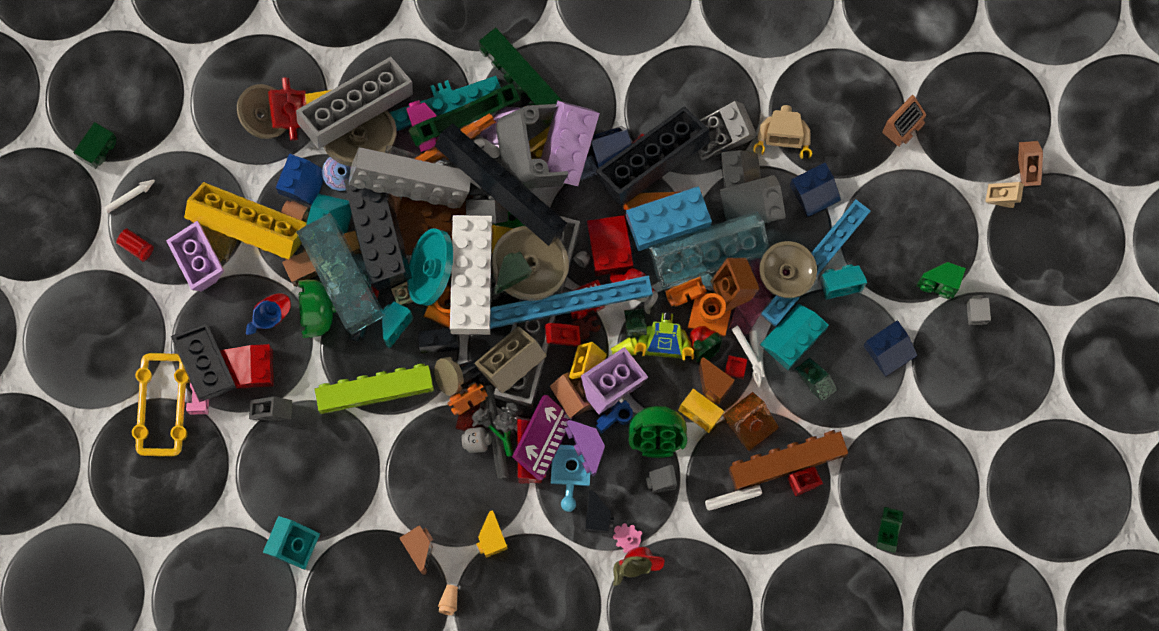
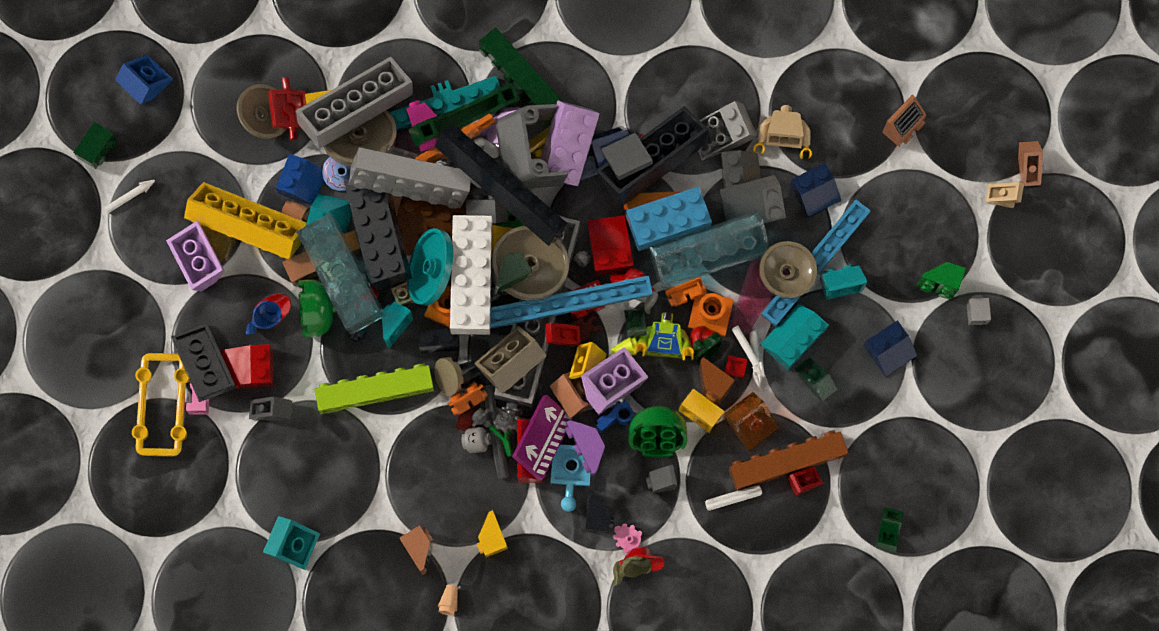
red piece [116,228,154,262] -> none
dark orange slope [710,258,759,312] -> none
none -> blue slope [115,54,173,104]
none -> dark grey tile [602,133,653,180]

